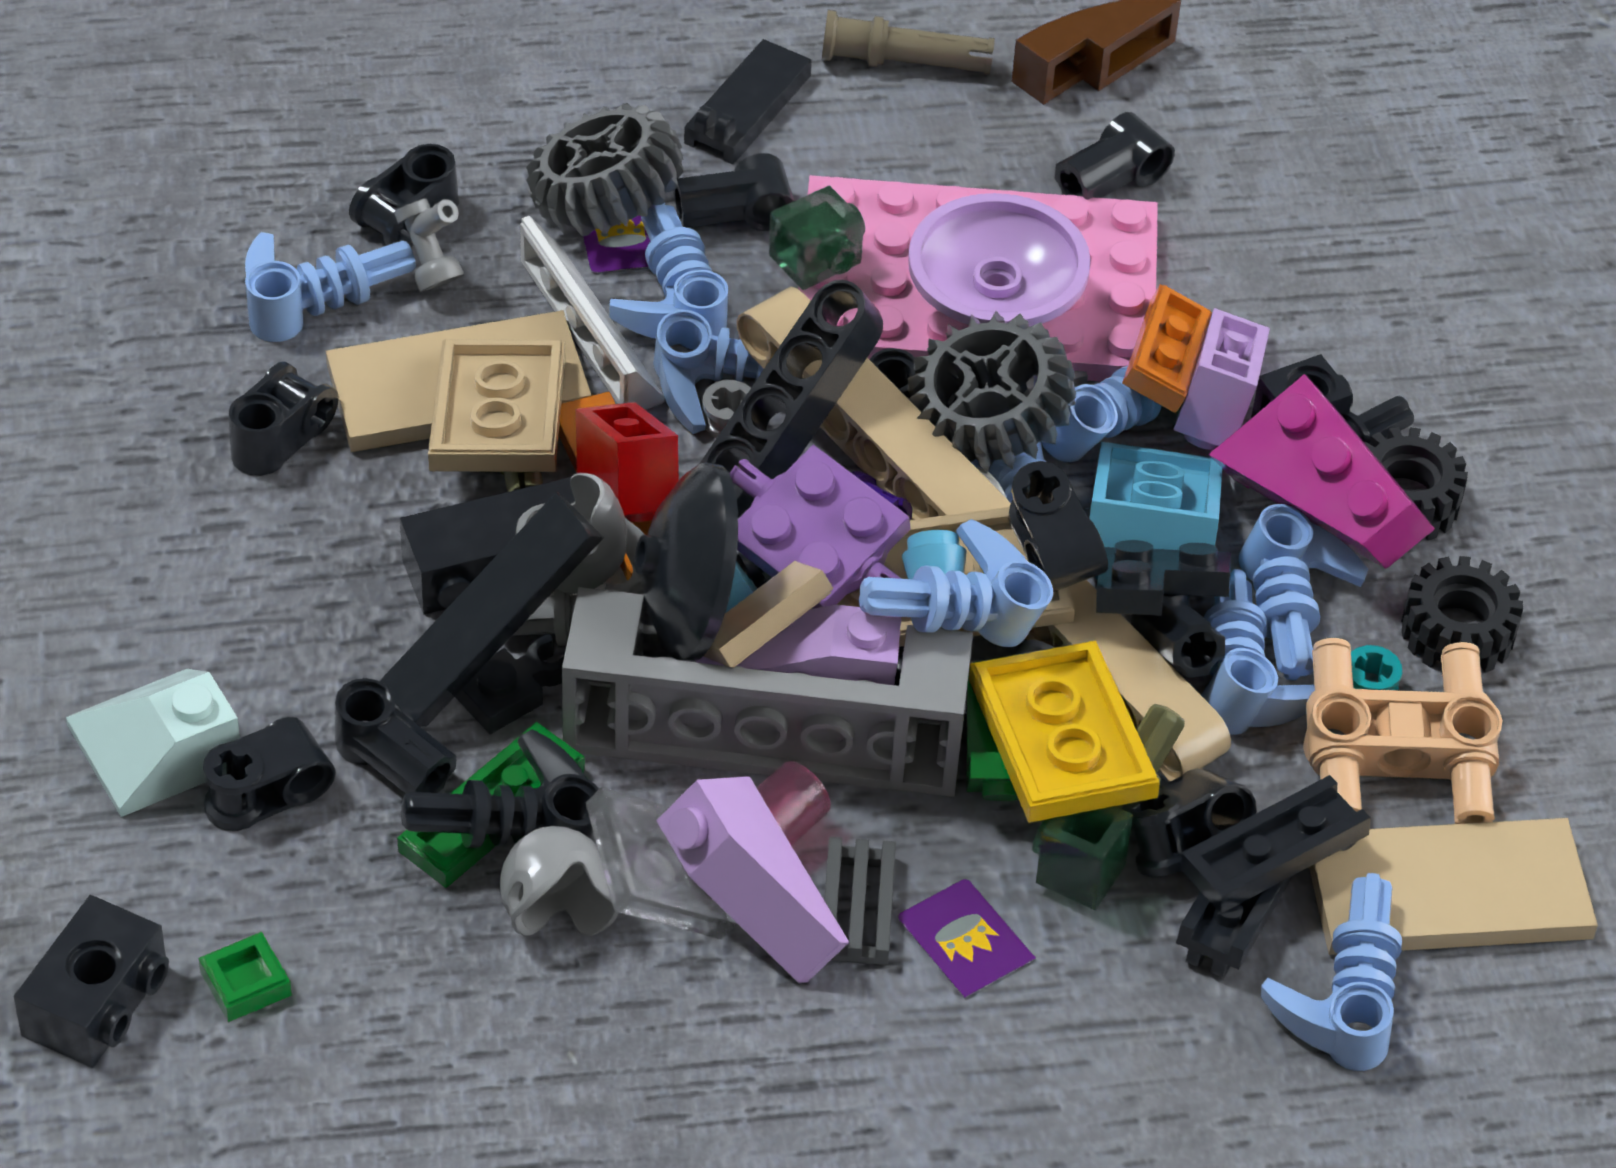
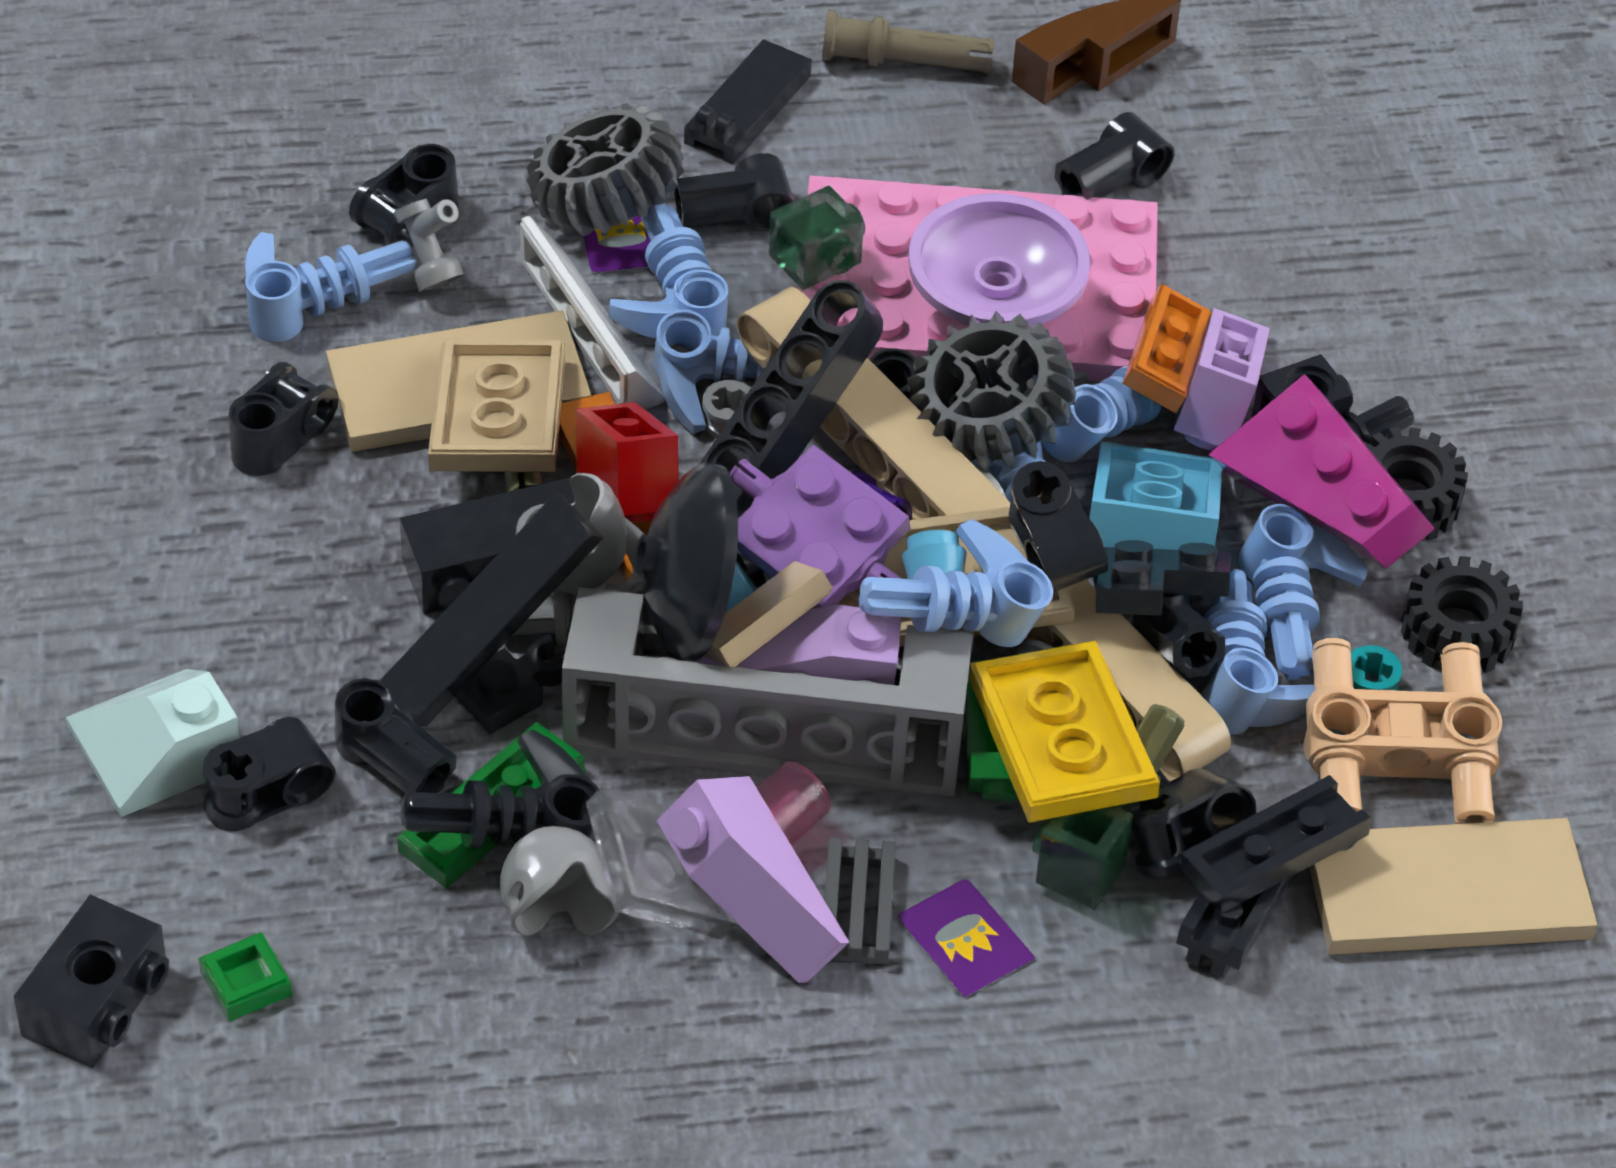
light blue piece [1261,873,1402,1071] -> none

